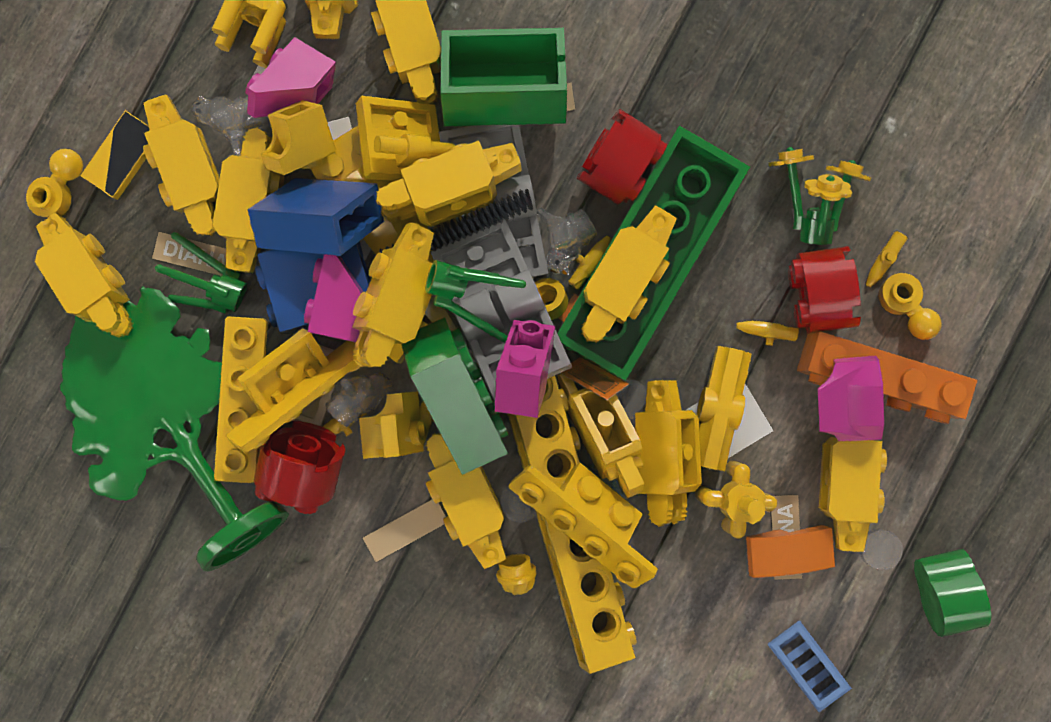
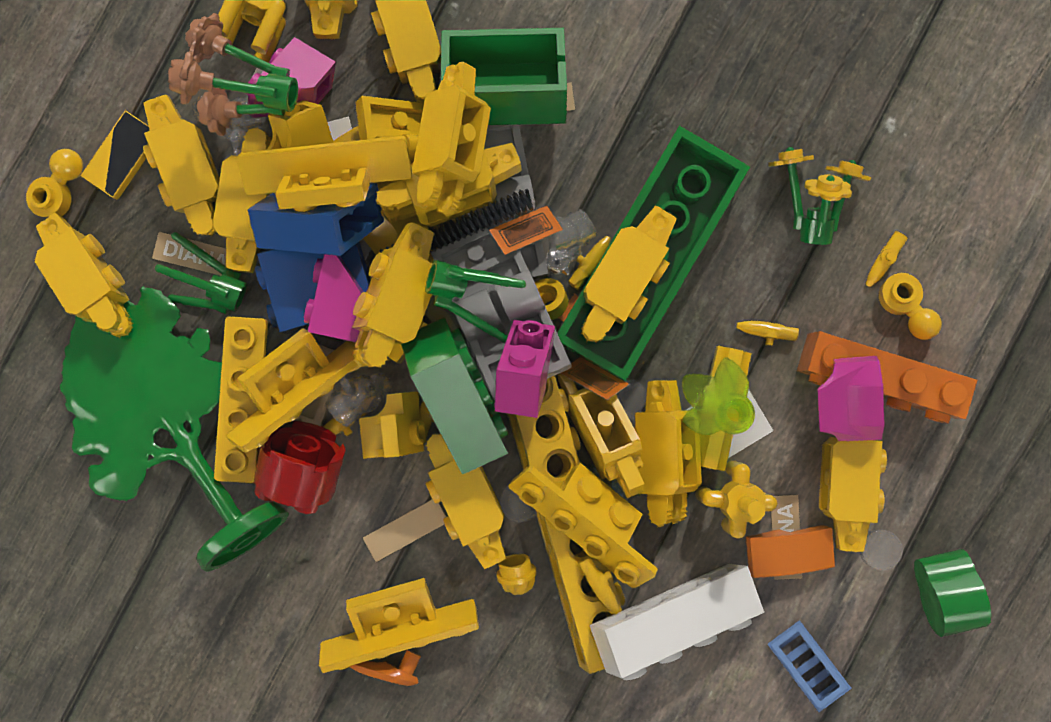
red brick [577,109,667,205] -> none
red brick [788,246,861,334] -> none
none -> nougat plant [168,13,298,136]
none -> yellow bracket [236,136,412,212]
none -> yellow bracket [319,578,479,673]
none -> orange bar [350,650,421,686]
none -> yellow hinge [412,62,491,217]
none -> sticker [489,206,563,255]
none -> yellow helmet [578,556,620,614]
none -> white brick [590,564,764,680]
none -> clear neon green plate [682,358,755,435]

